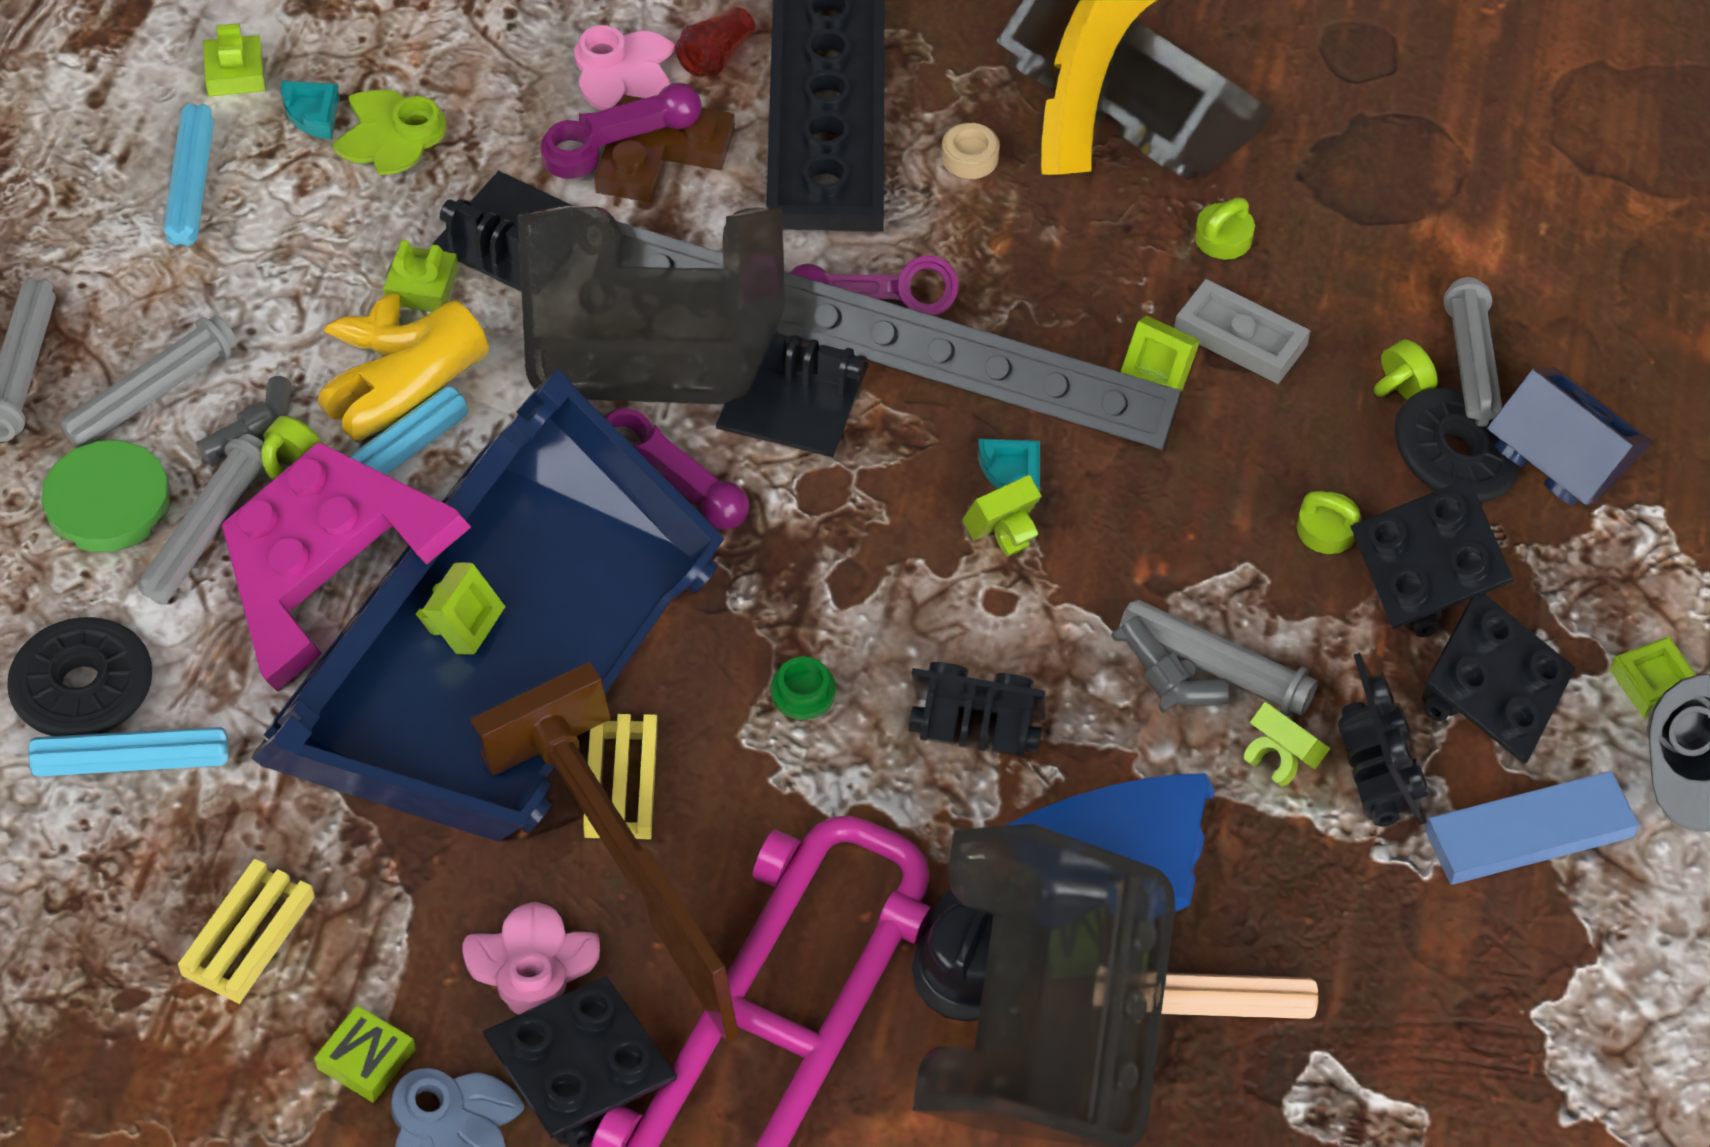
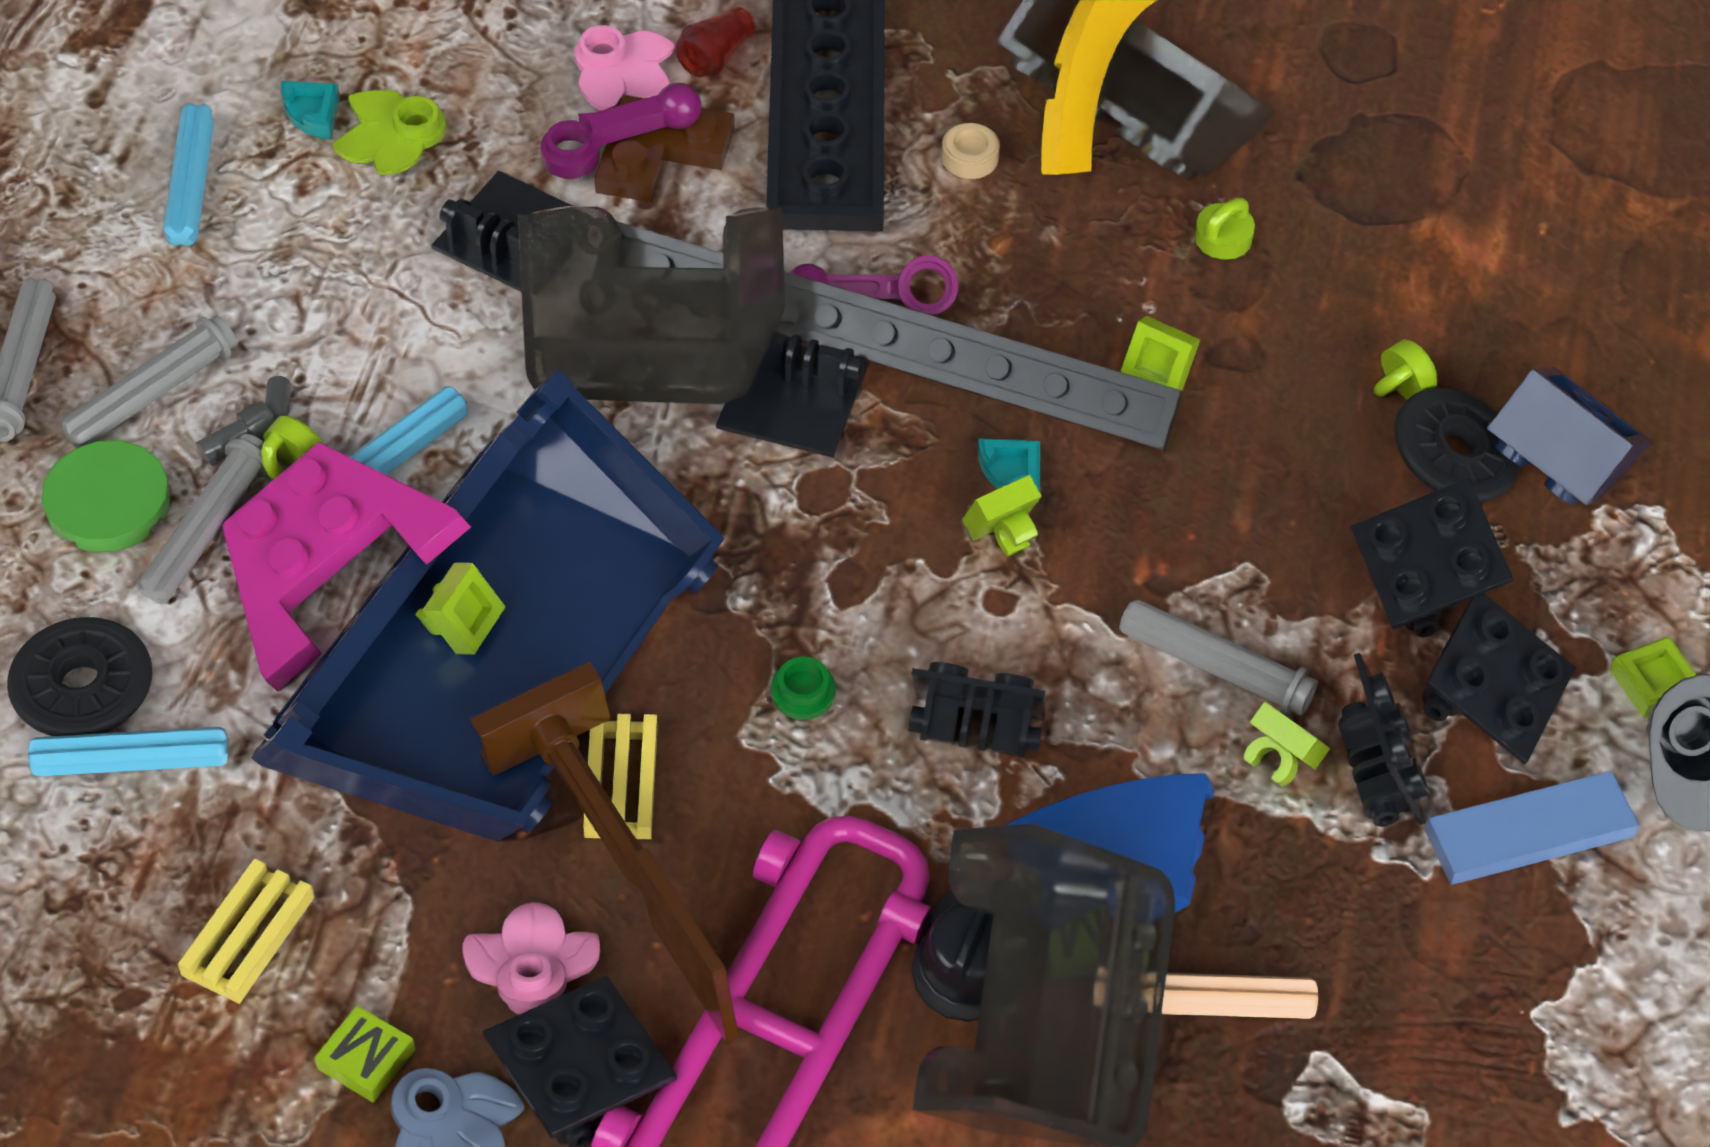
lime tile [203,23,265,97] -> none
yellow piece [318,293,489,442] -> none
lime tile [383,240,458,312] -> none
magenta piece [604,408,749,529] -> none
dark grey piece [1111,616,1229,713] -> none
light grey plate [1174,279,1311,384] -> none
lime tile [1297,491,1362,554] -> none
light grey axle [1443,277,1502,427] -> none

